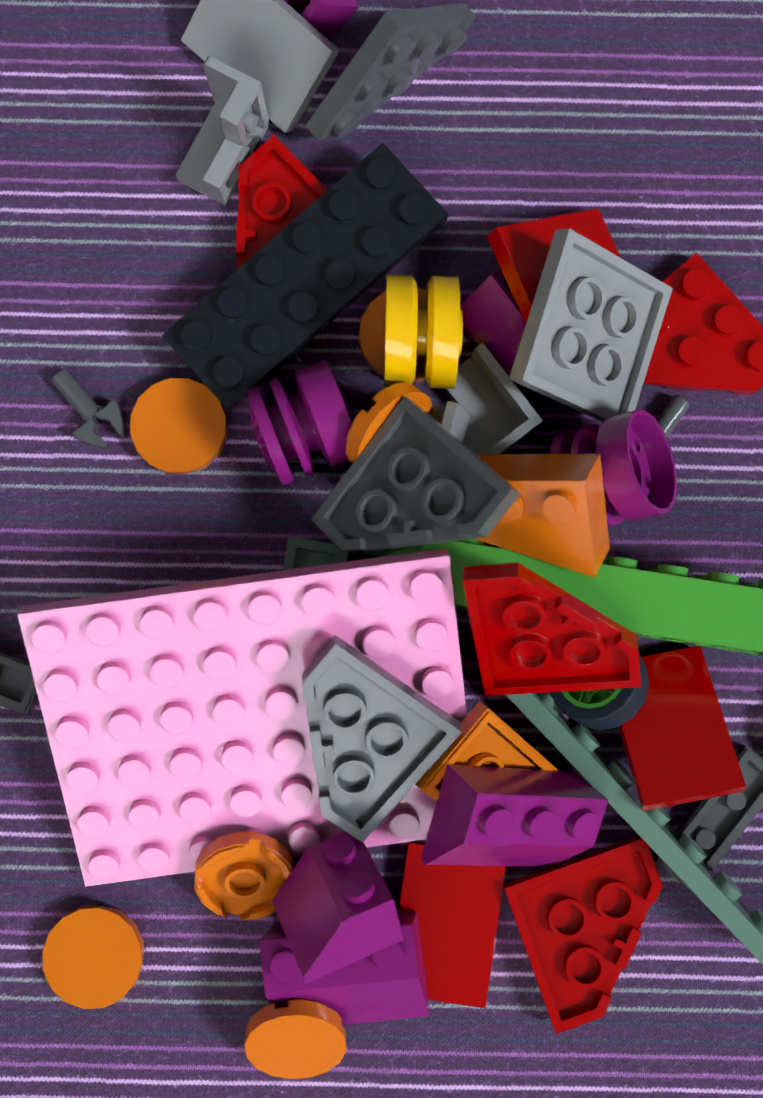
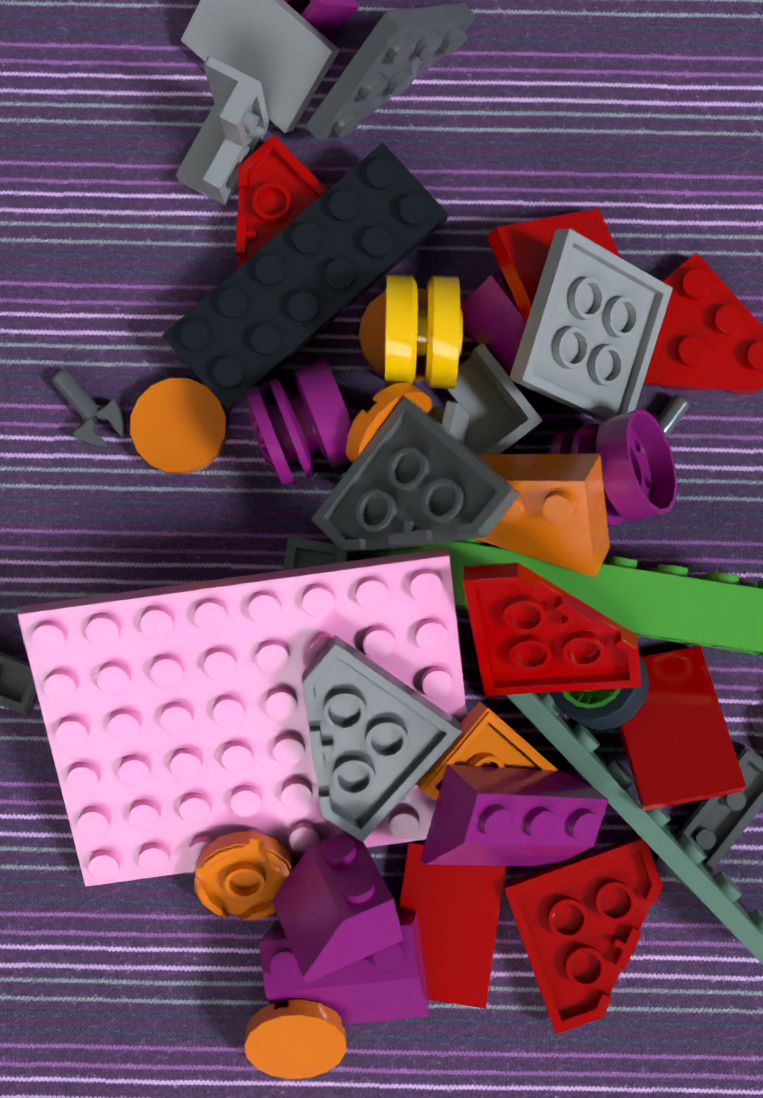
orange tile [42,904,144,1009] -> none

